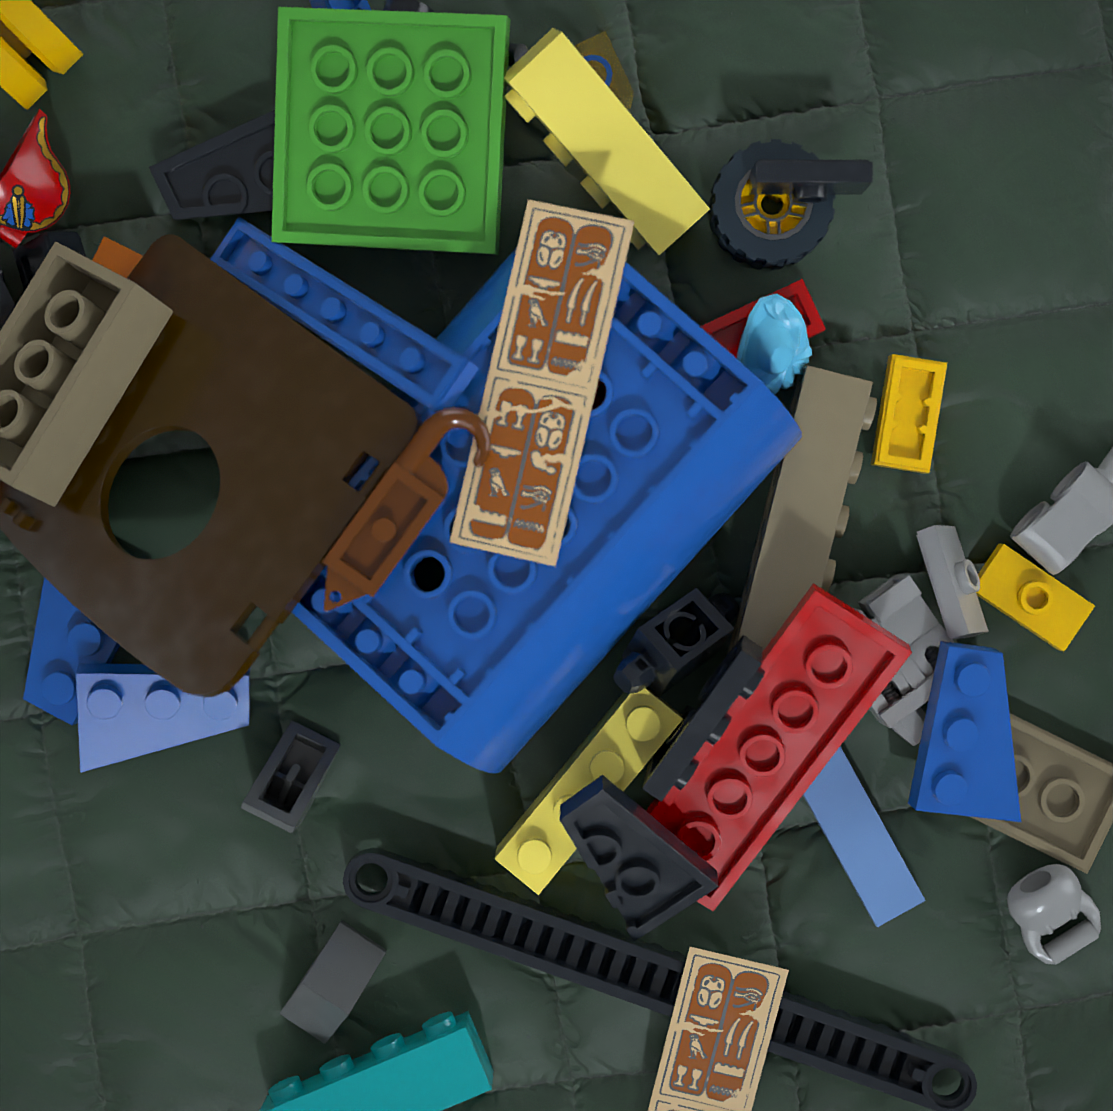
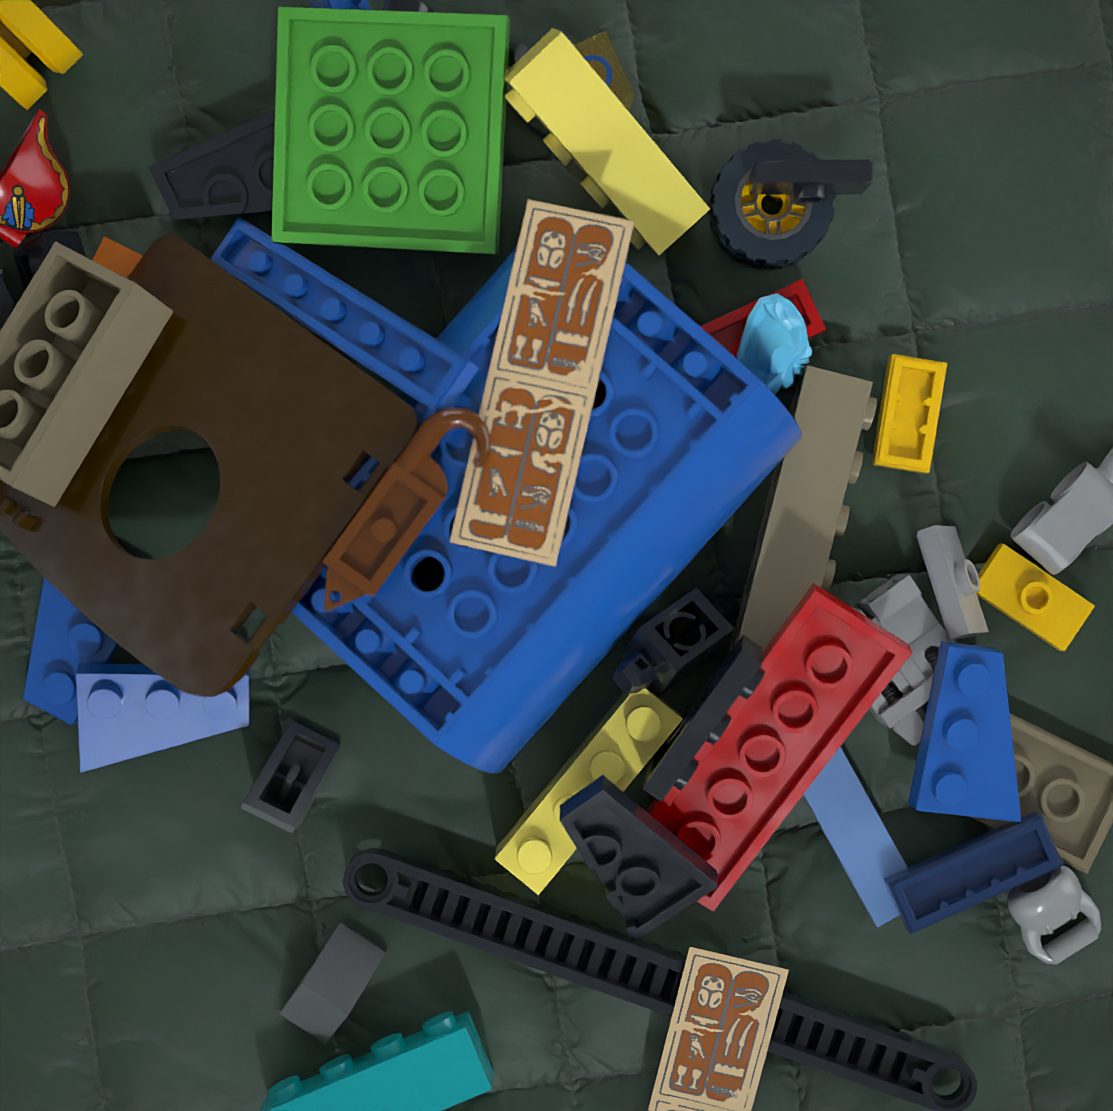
none -> dark blue plate [883,811,1063,934]

